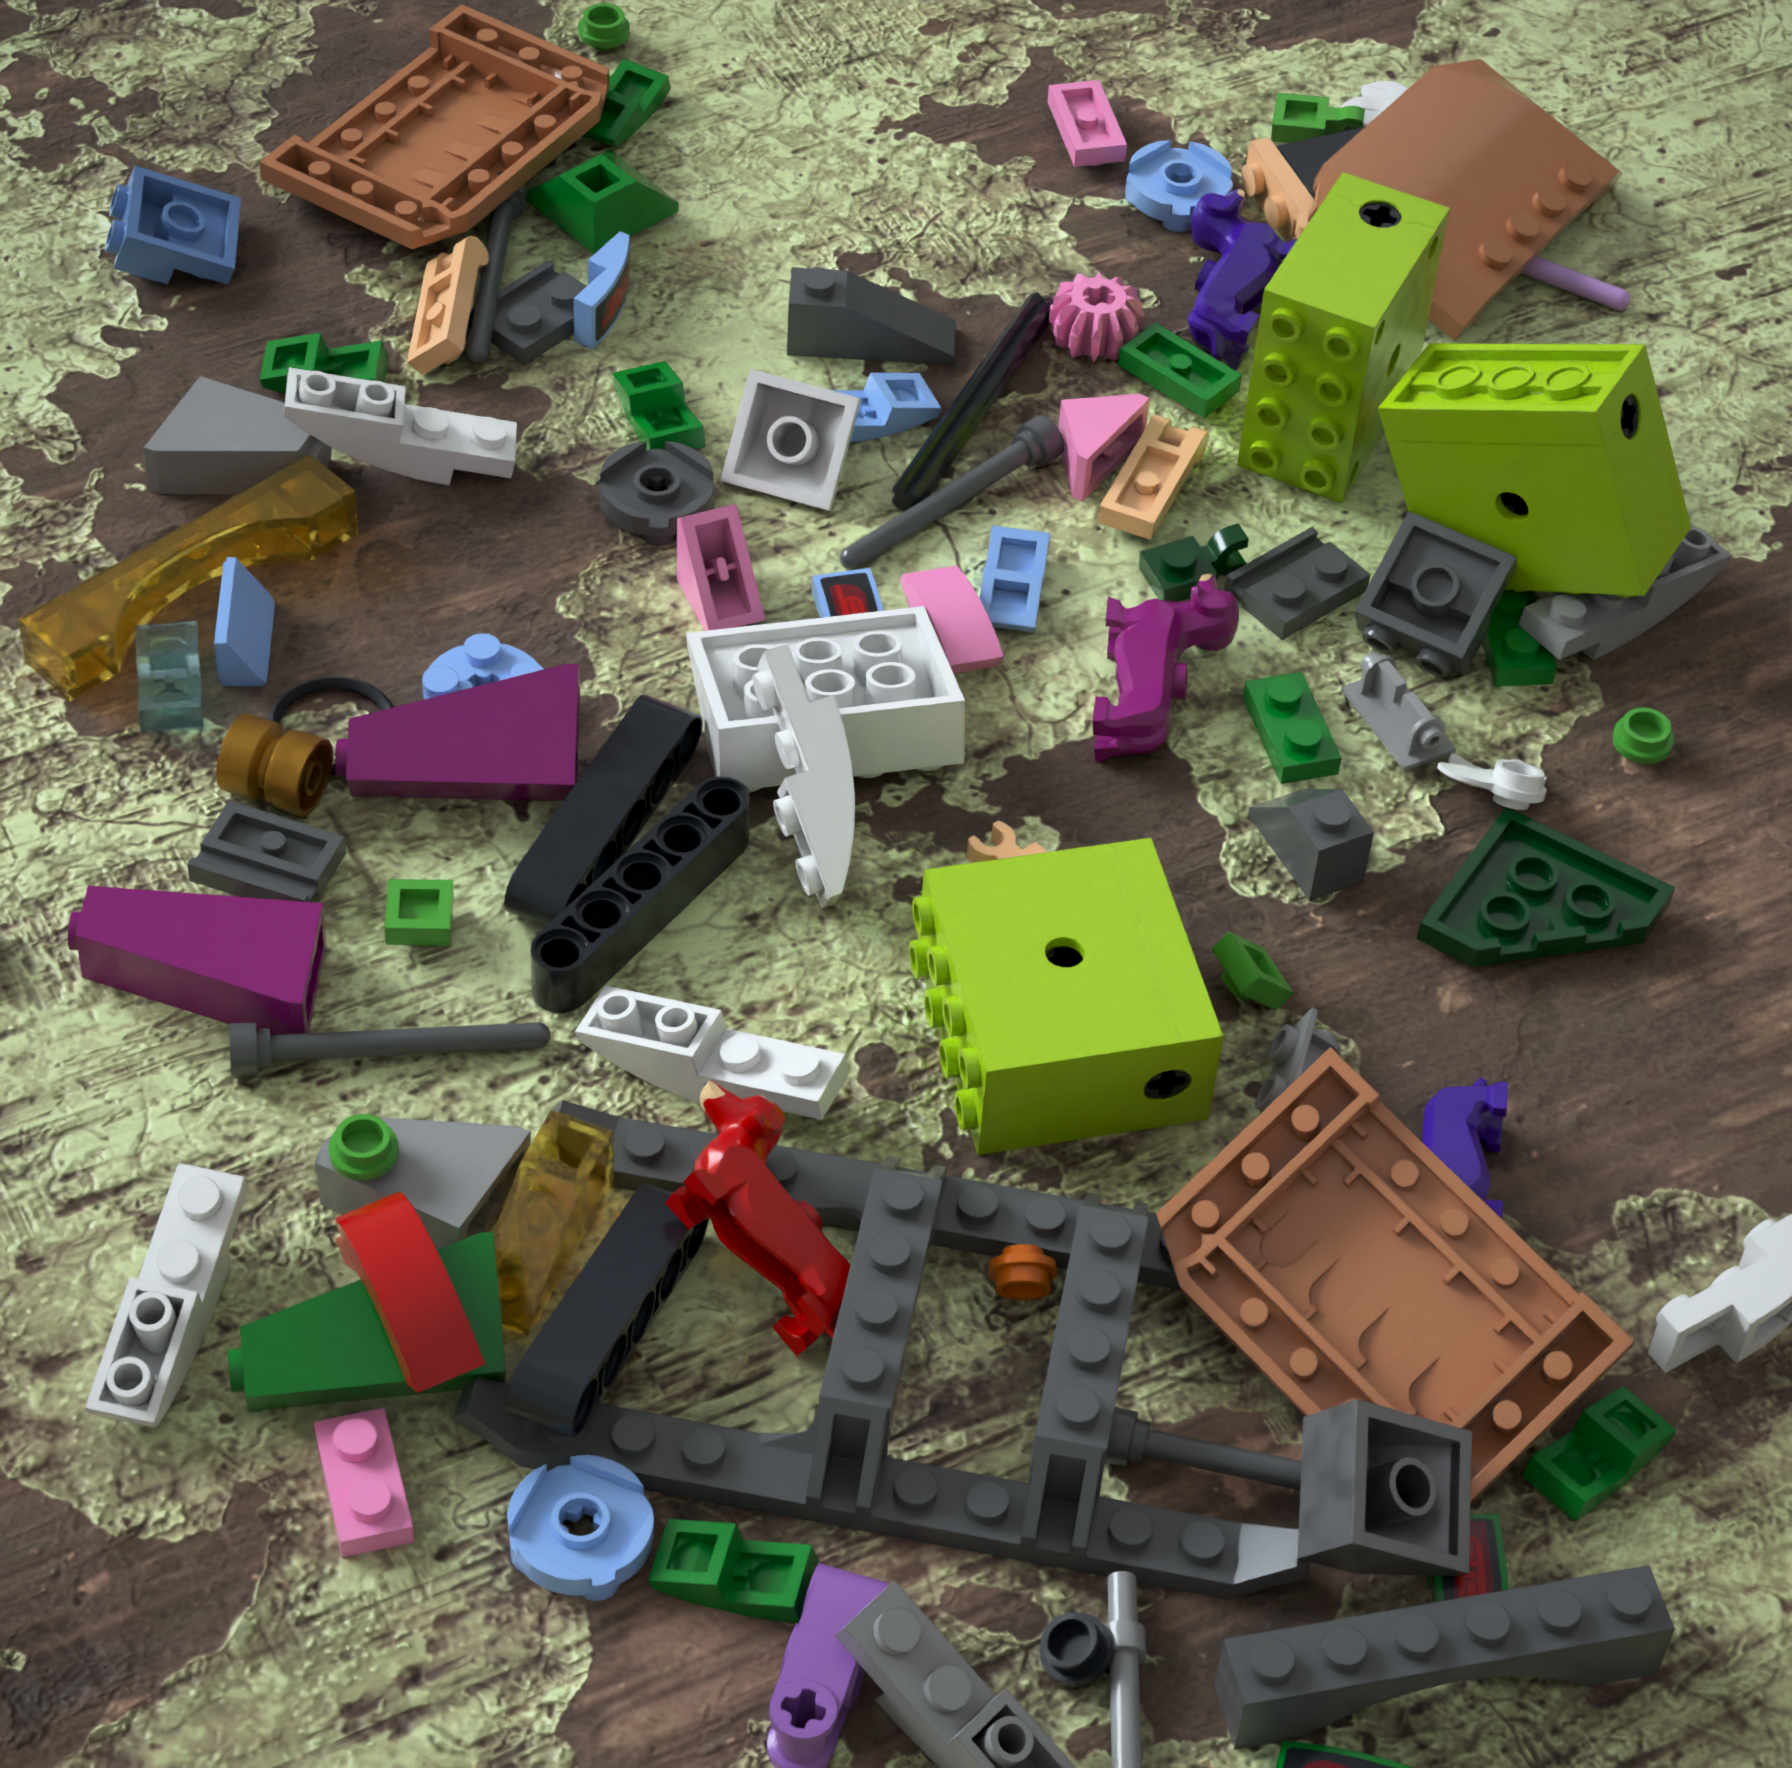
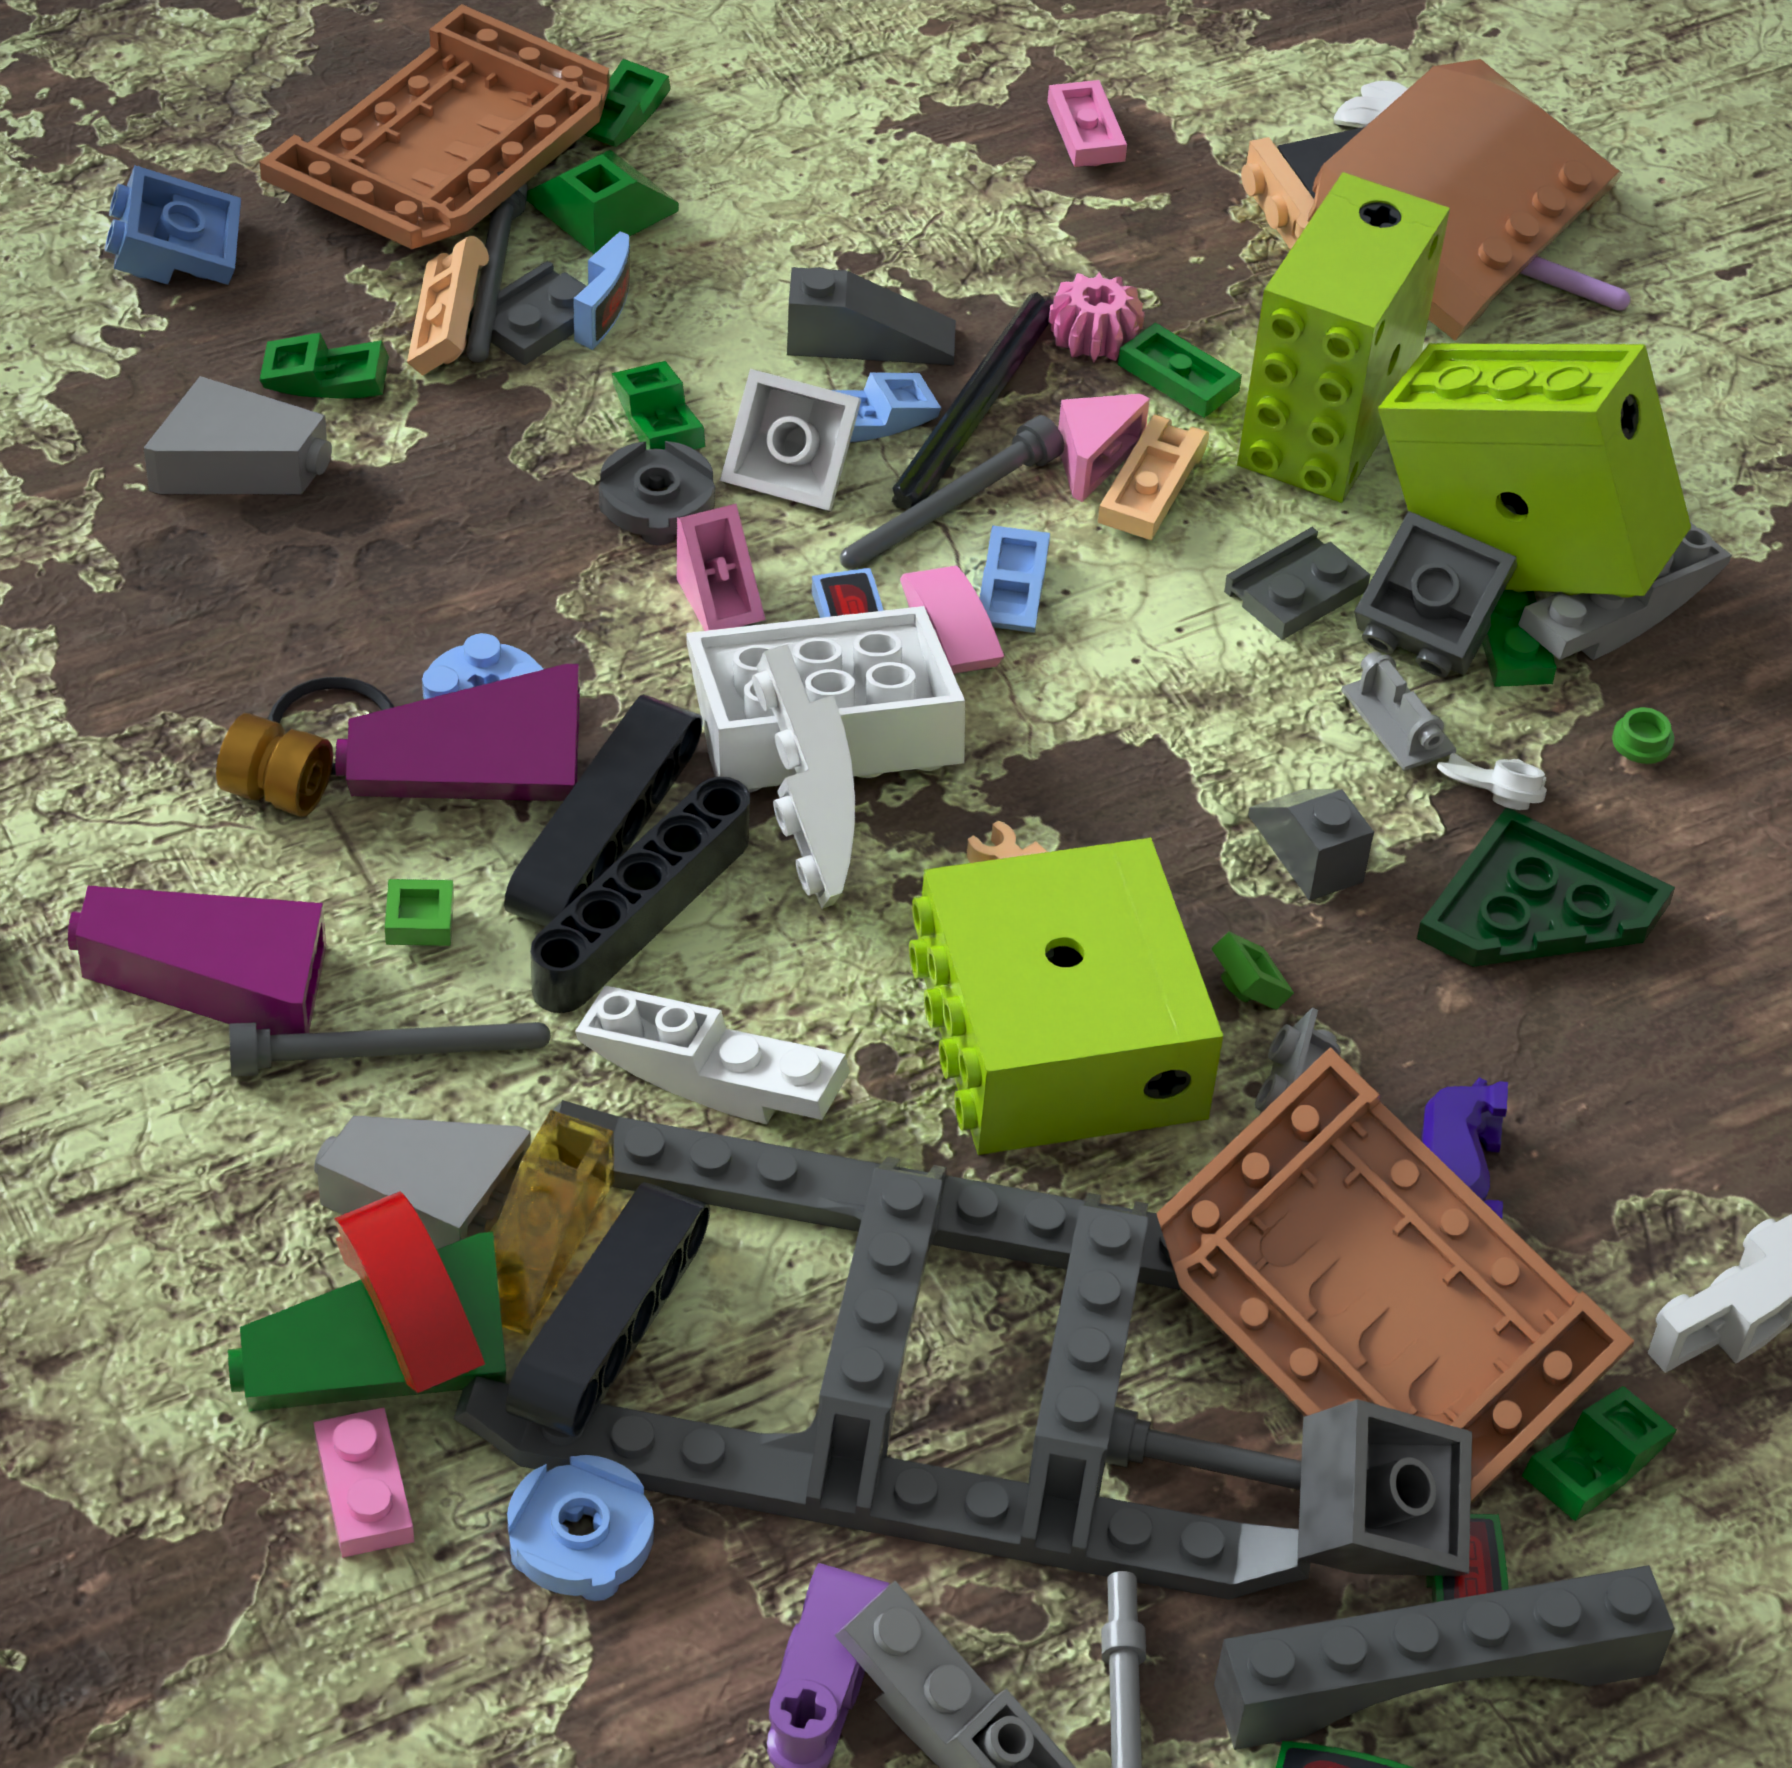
clear yellow arch [18,454,358,702] -> none
white slope [85,1163,248,1428] -> none
clear light blue slope [136,621,204,732] -> none
dark grey plate [187,800,346,902] -> none
light blue slope [214,557,275,687] -> none
white slope [284,367,517,486] -> none
bright green plate [329,1114,399,1181] -> none
bright green plate [578,3,630,51] -> none
green slope [648,1519,819,1623] -> none
red animal [665,1080,851,1356] -> none
orange plate [988,1244,1057,1300] -> none
black plate [1040,1612,1114,1687] -> none
magenta animal [1092,574,1239,762] -> none
light blue plate [1125,140,1233,232] -> none
dark green plate [1139,523,1249,602] -> none
dark purple animal [1187,189,1297,371] -> none
green plate [1242,672,1341,784] -> none
bright green plate [1271,93,1365,143] -> none

